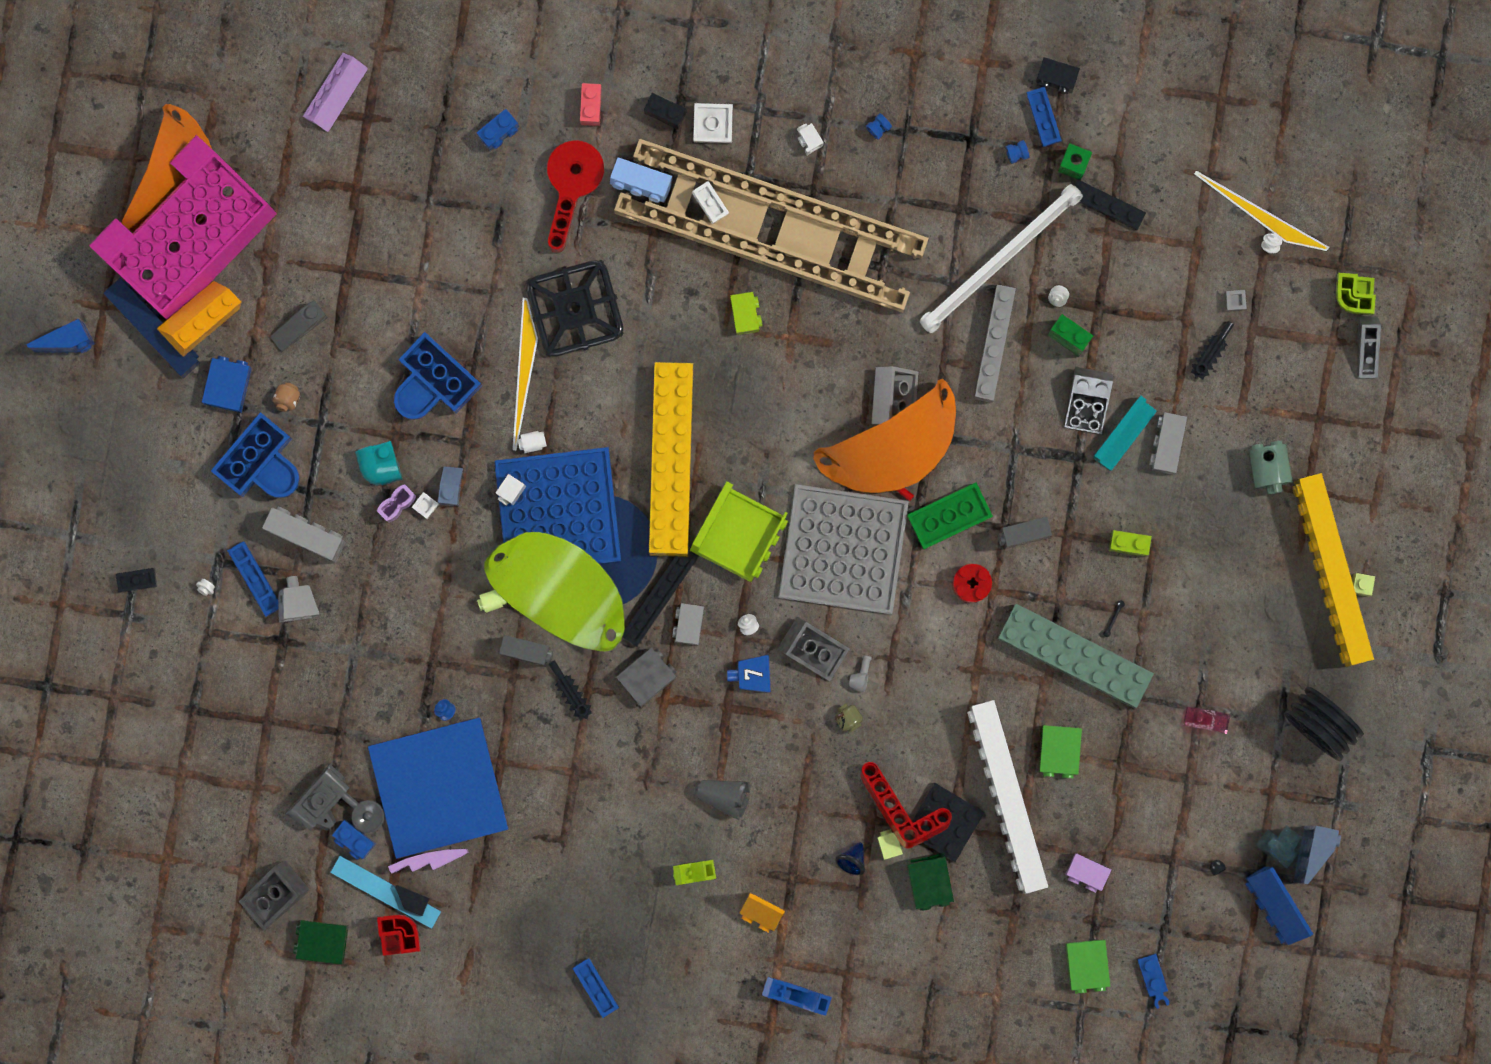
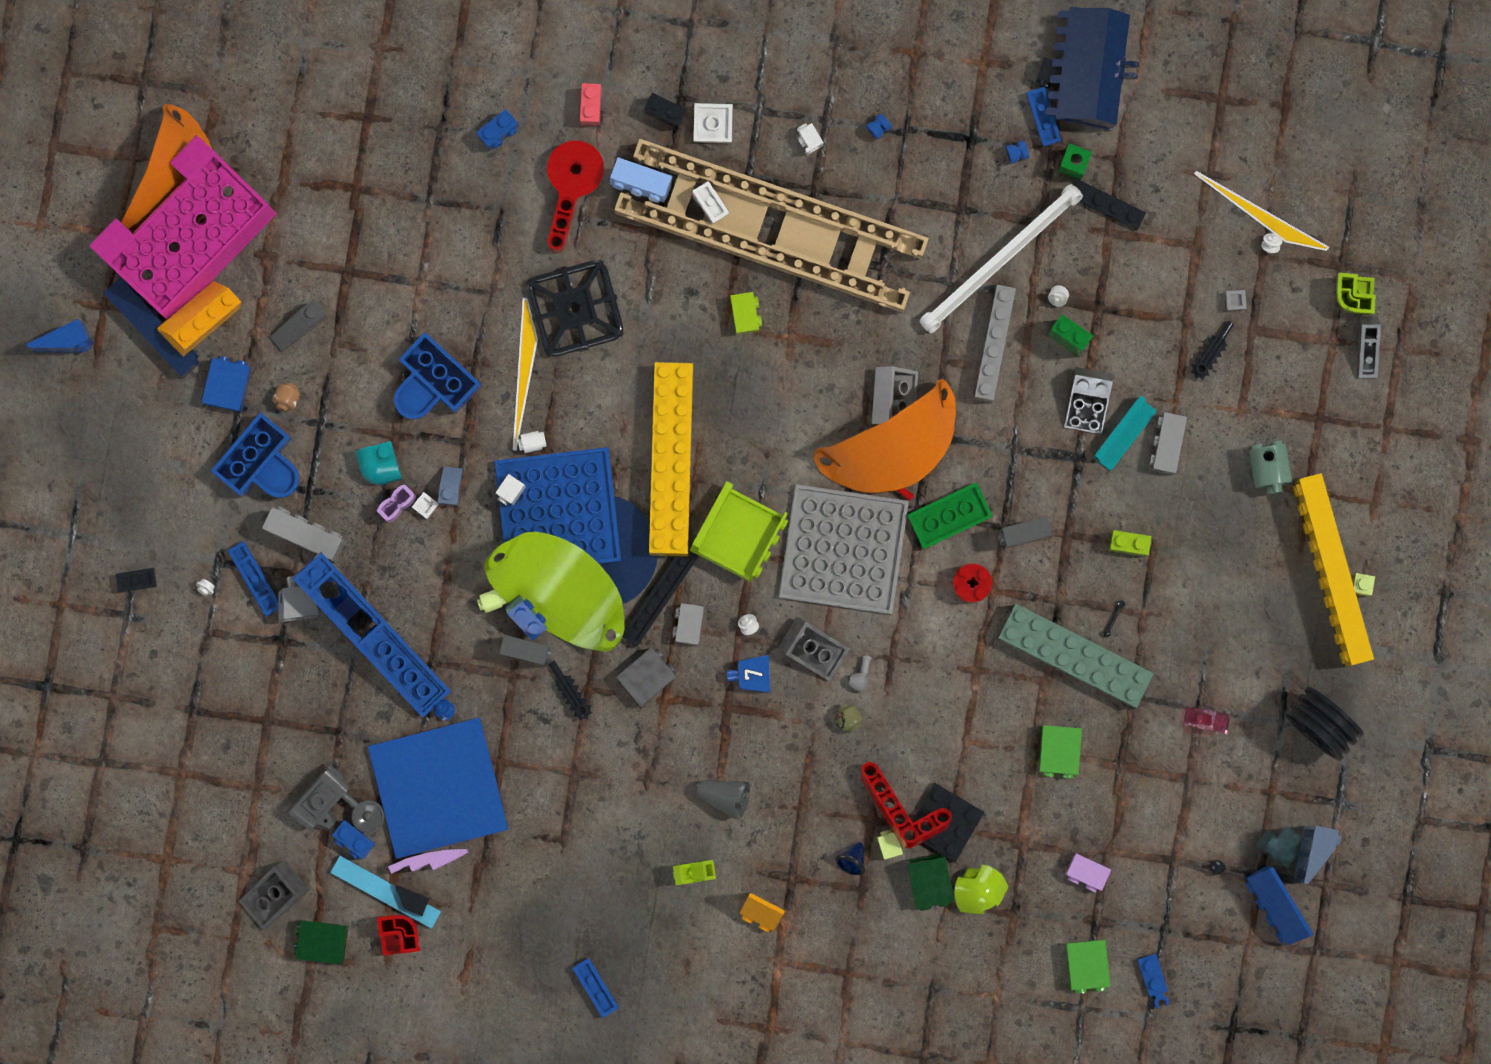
lavender panel [303,53,368,132] -> none
blue arch [762,977,832,1016] -> none
white brick [967,700,1048,894] -> none
none -> blue piece [292,552,451,717]
none -> blue brick [505,595,547,641]
none -> lime brick [955,865,1008,914]
none -> dark blue piece [1046,7,1139,131]

